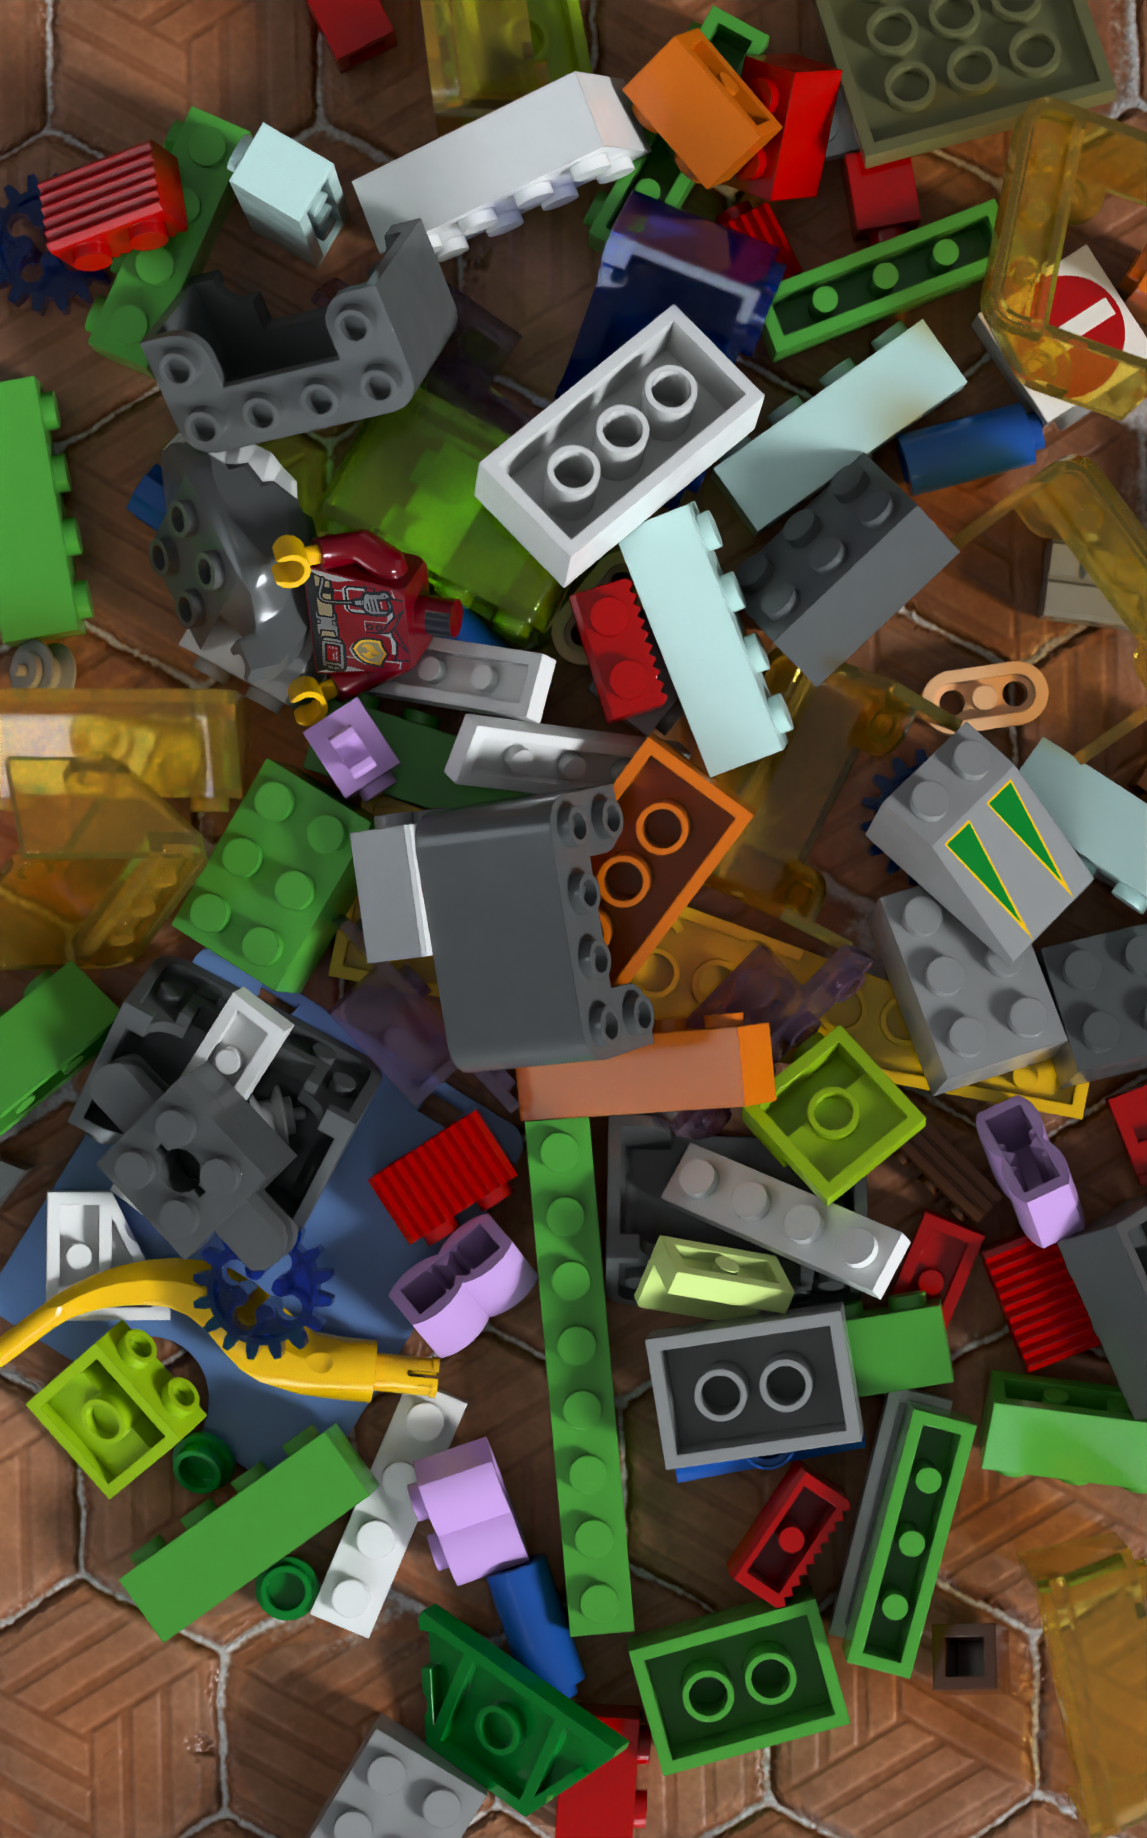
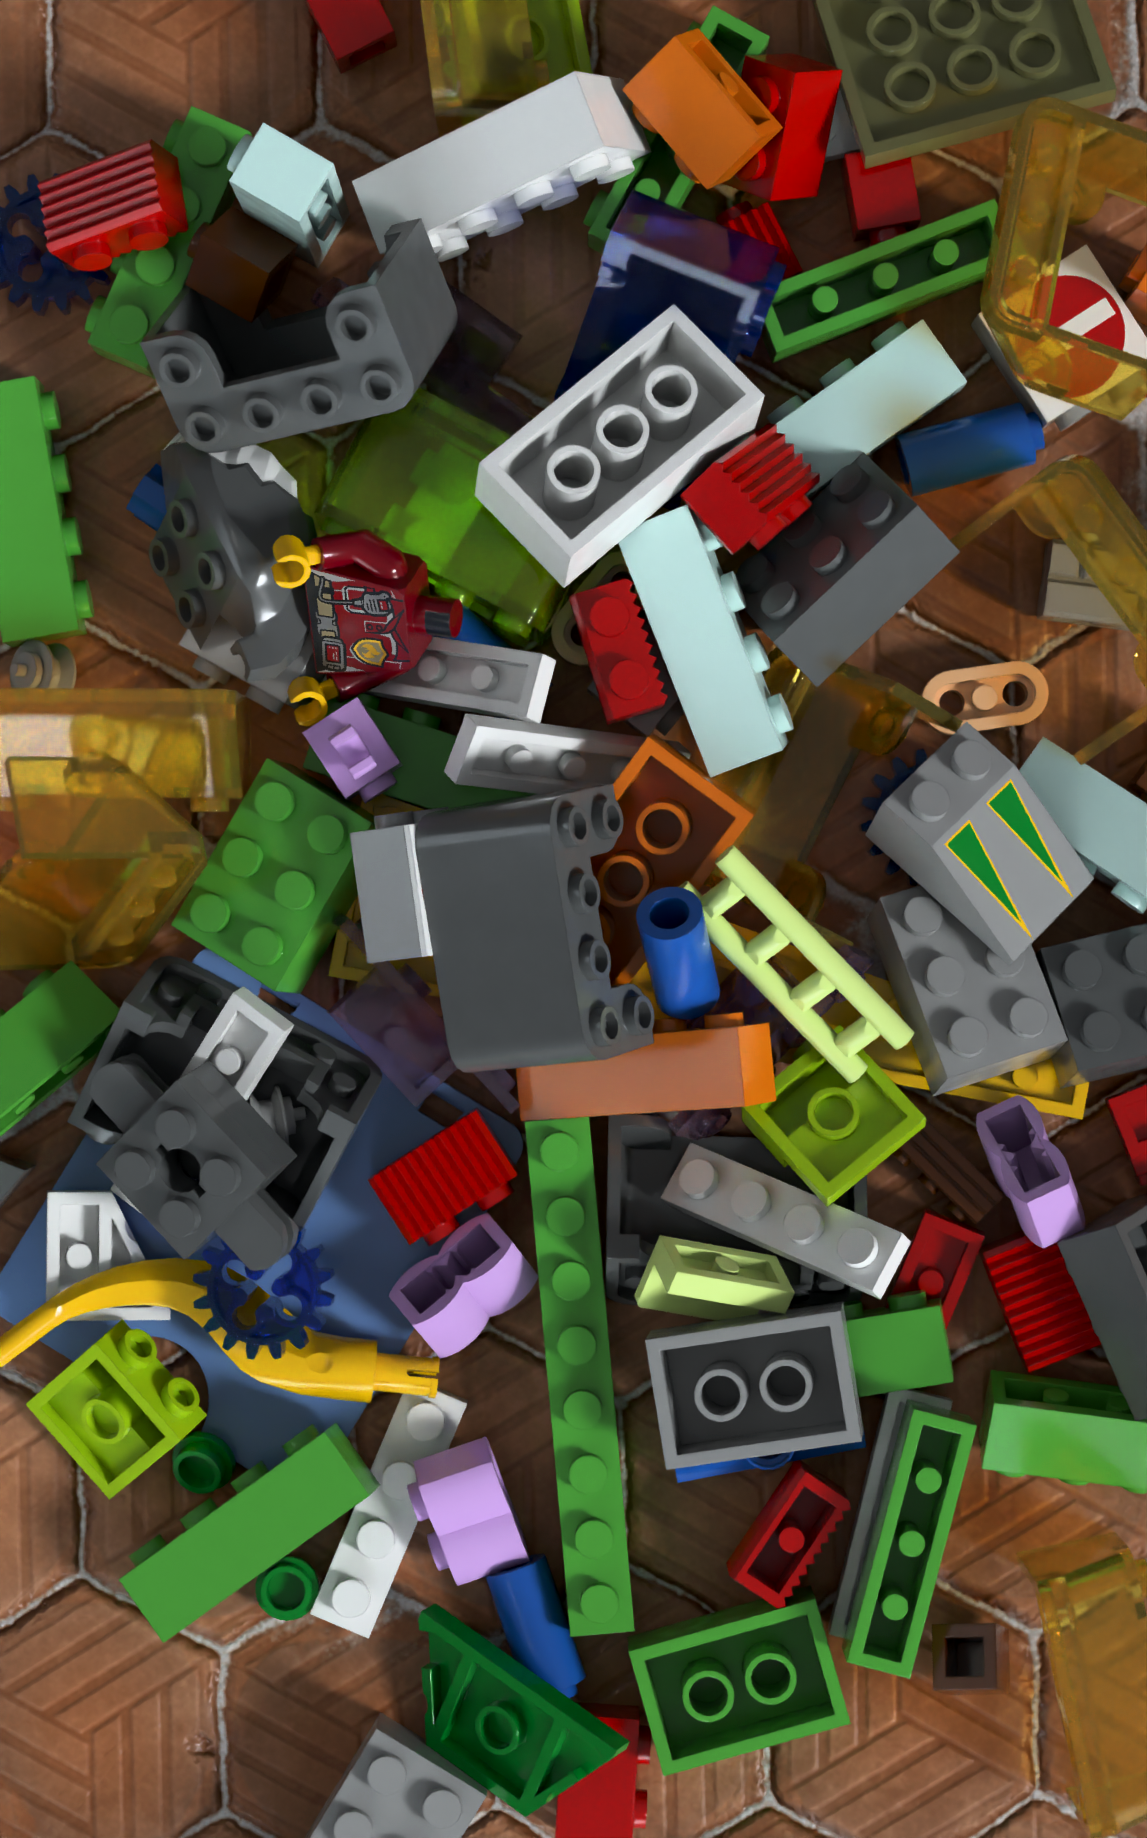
none -> reddish brown brick [185,206,298,323]
none -> blue brick [636,887,720,1020]
none -> yellowish green bar [679,845,915,1083]
none -> red brick [680,423,820,555]

